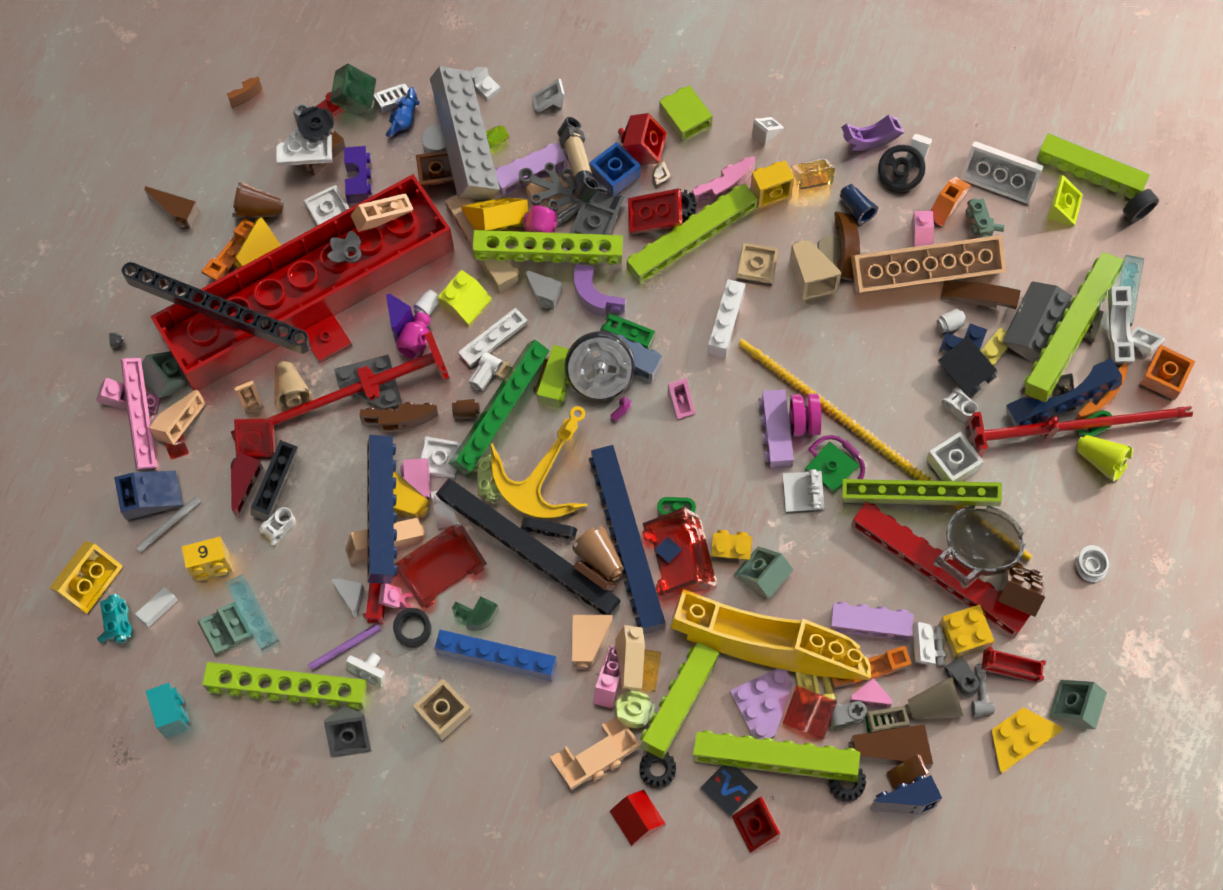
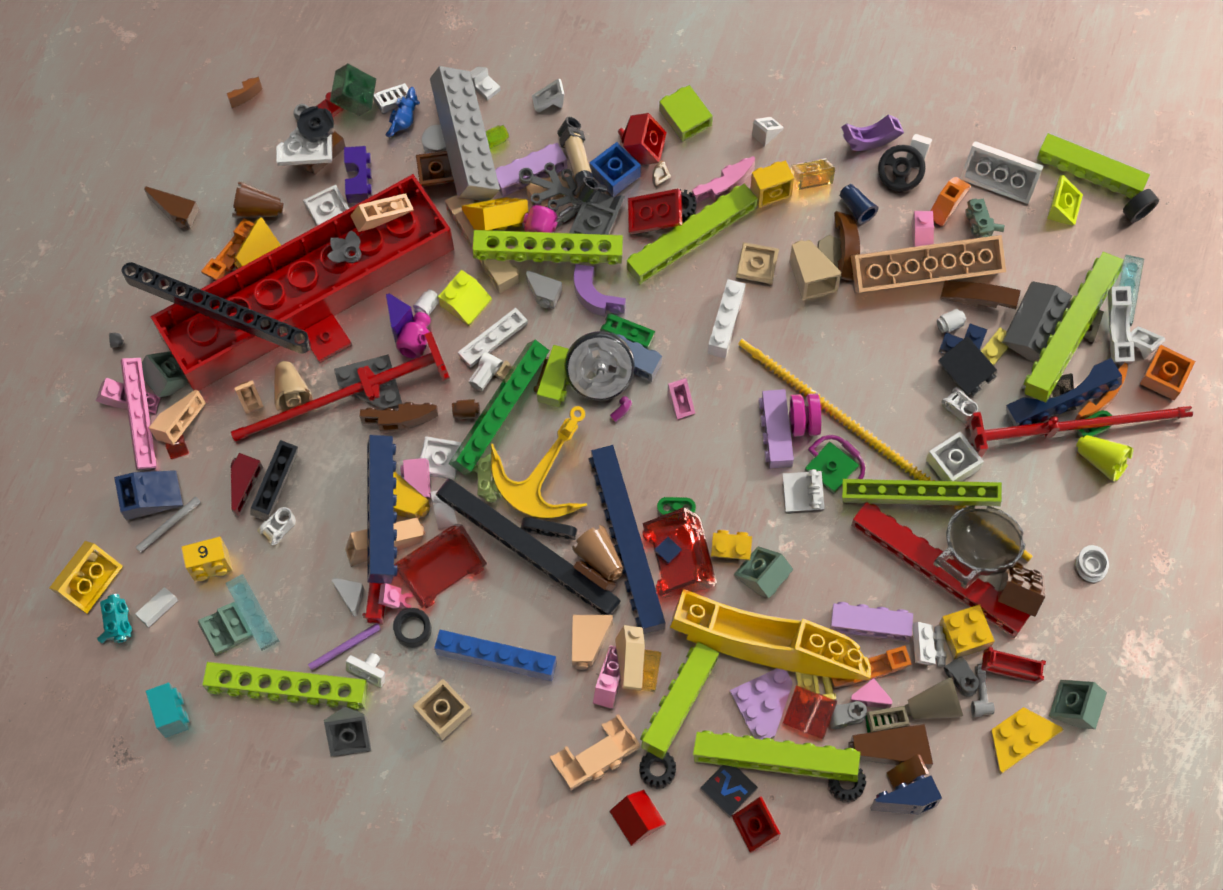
red plate [234,418,275,458] -> none
clear green brick [452,596,499,631] -> none
yellowish green tile [615,691,655,728] -> none

